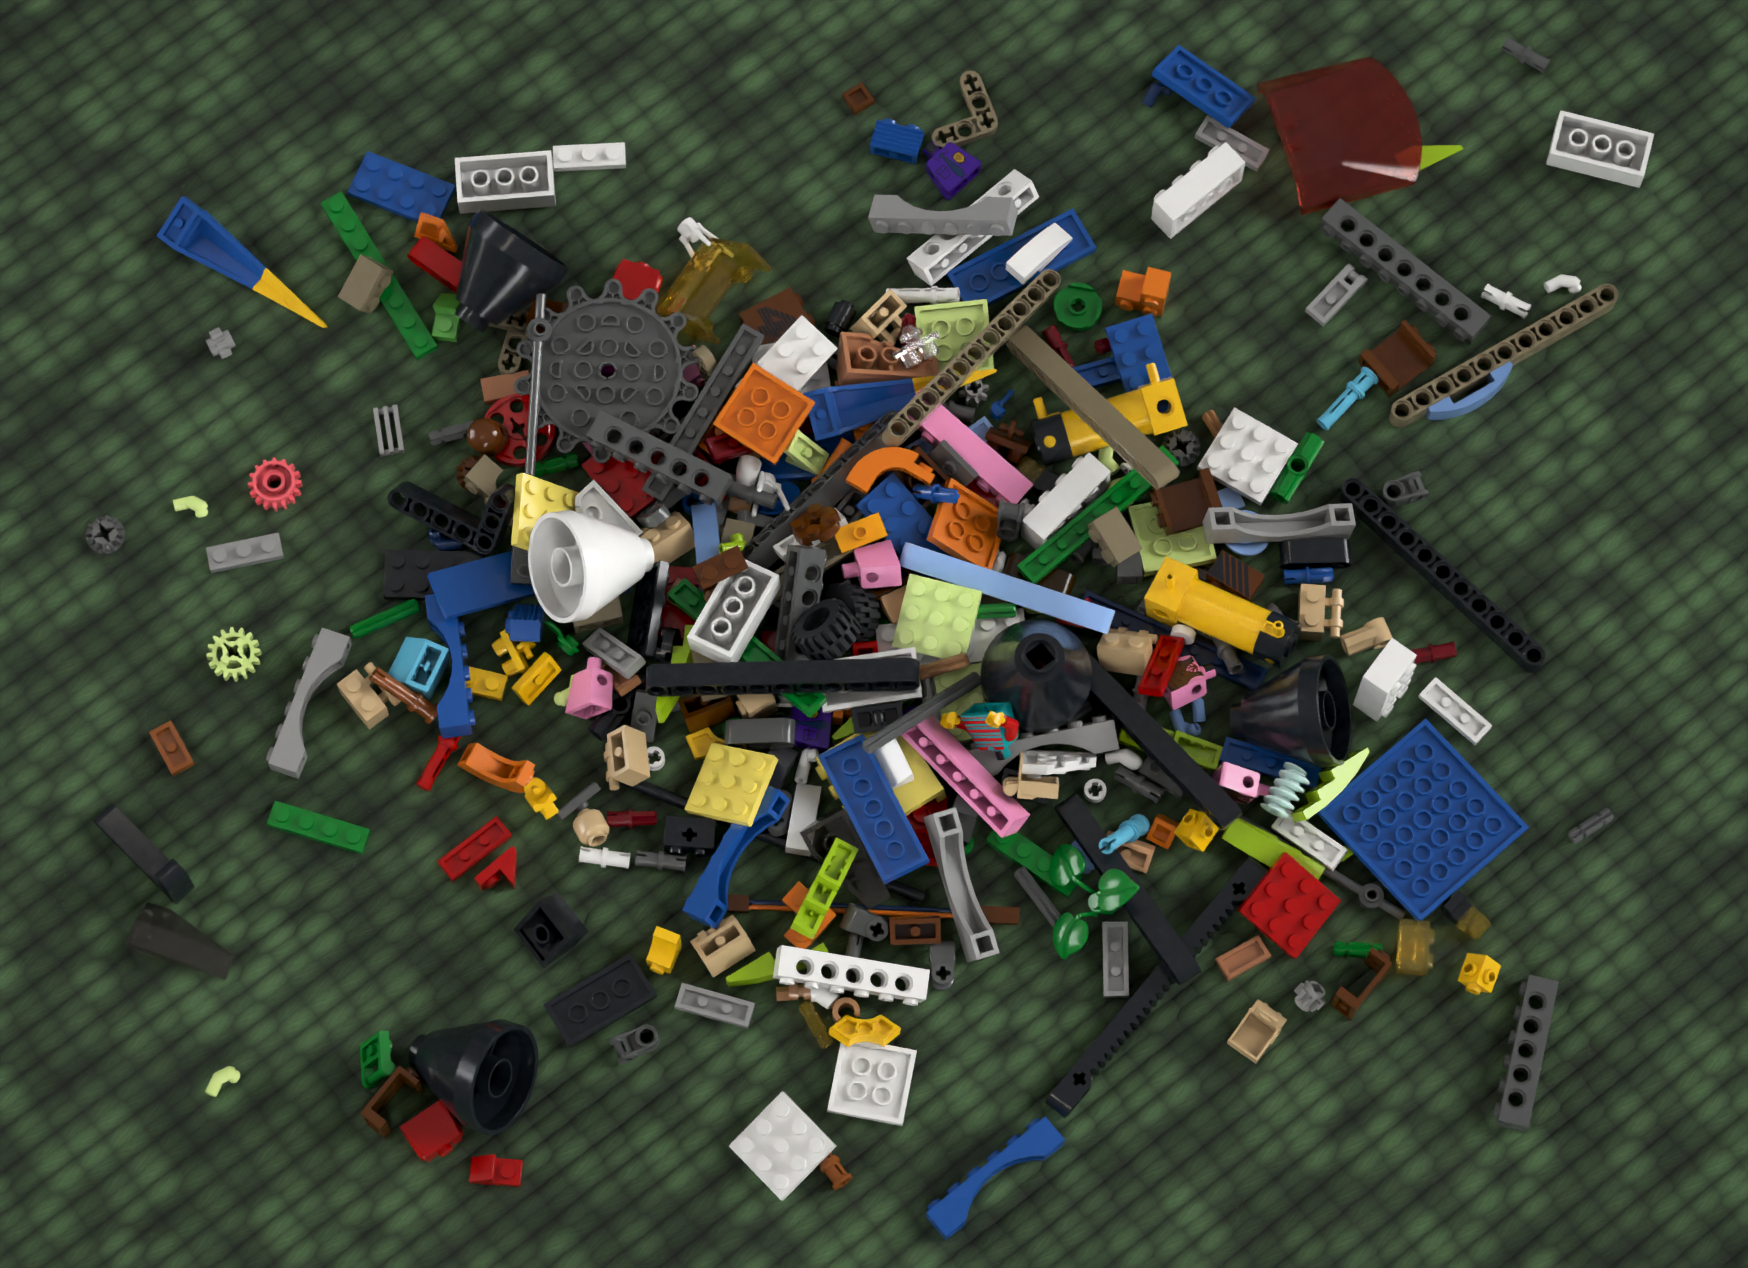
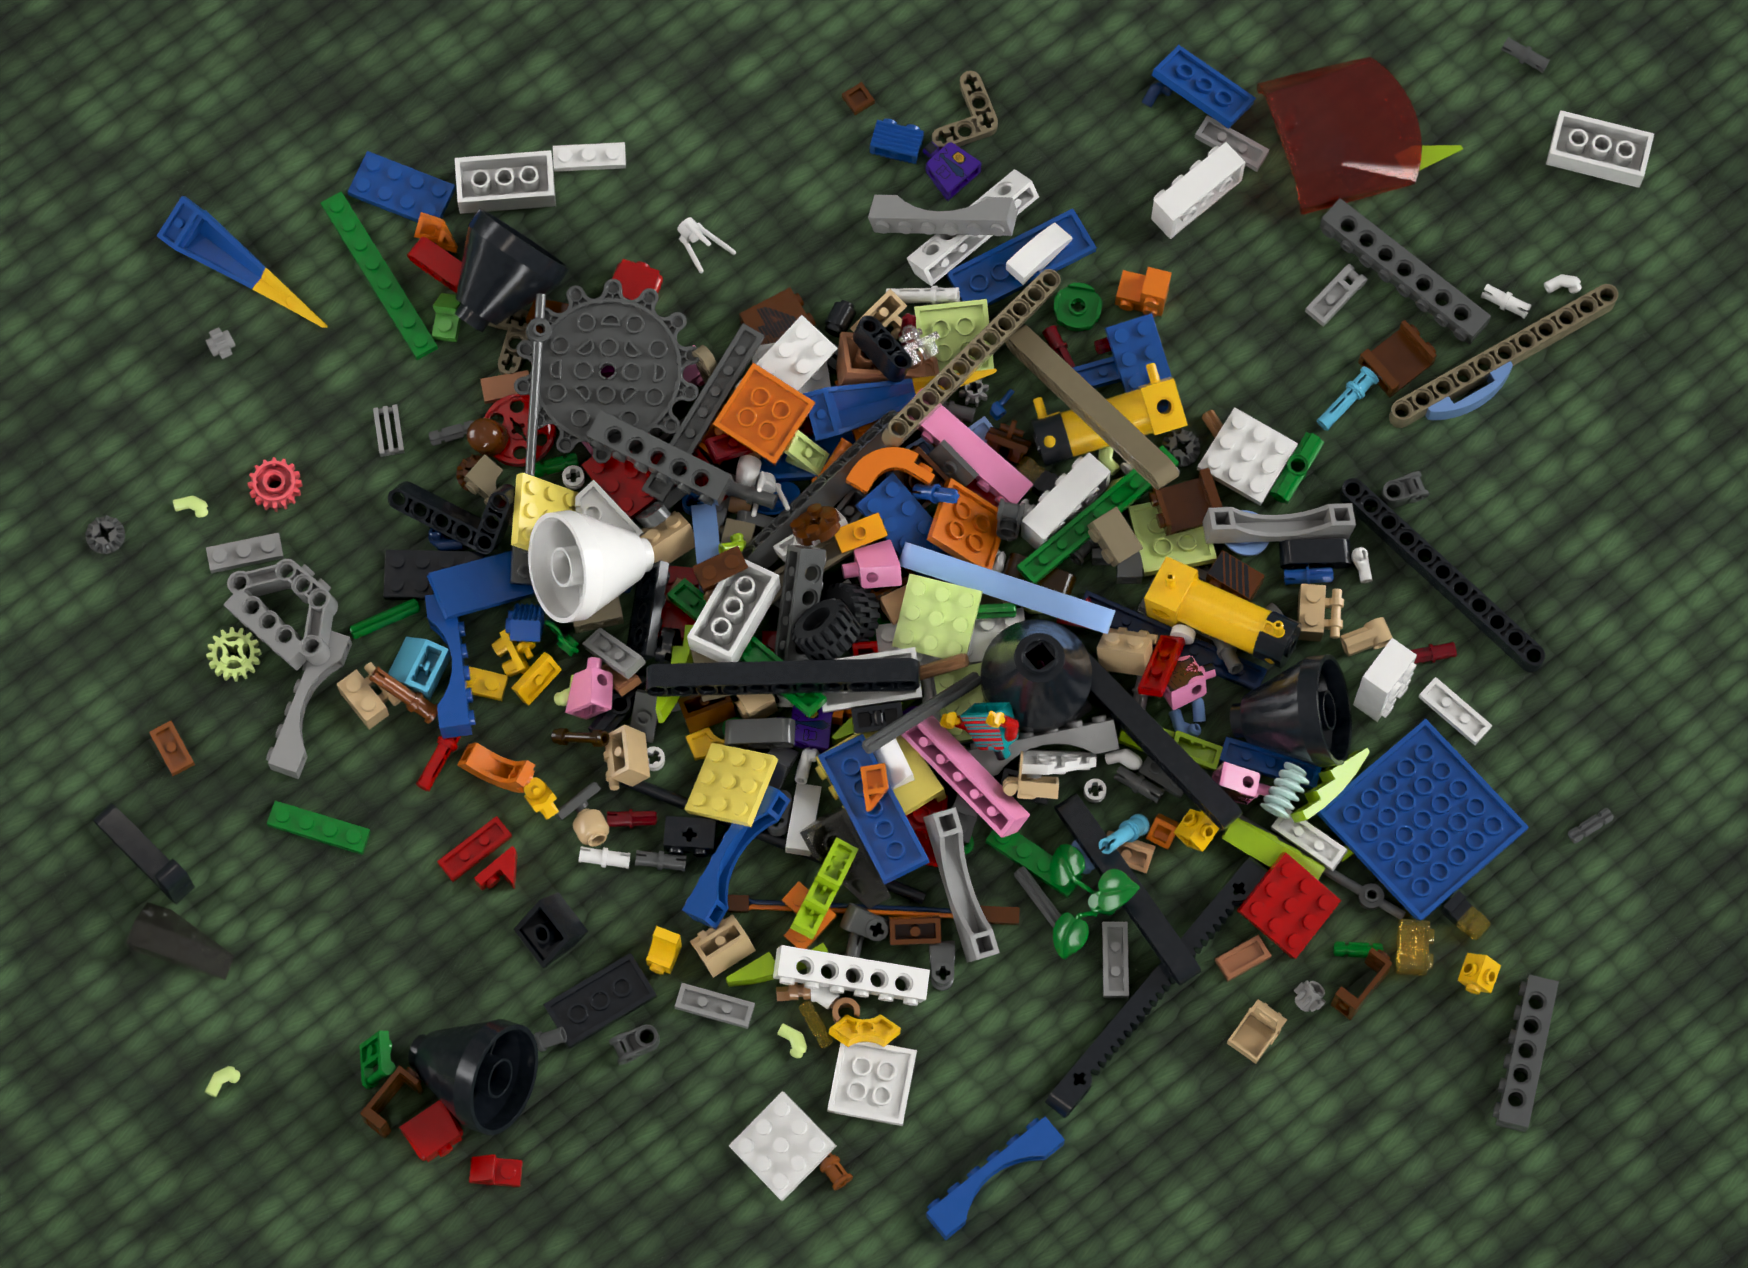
dark tan brick [338,254,394,313] -> none
clear yellow windscreen [657,238,772,345] -> none
light blue tile [1217,487,1245,510] -> none
none -> light grey brick [223,559,338,671]
none -> dark grey pin [534,1027,567,1052]
none -> dark brown bar [551,728,609,747]
none -> white bush [562,465,585,490]
none -> yellowish green arm [777,1023,807,1059]
none -> black beam [853,315,912,383]
none -> orange slope [860,763,889,812]
none -> white arm [1351,547,1373,583]

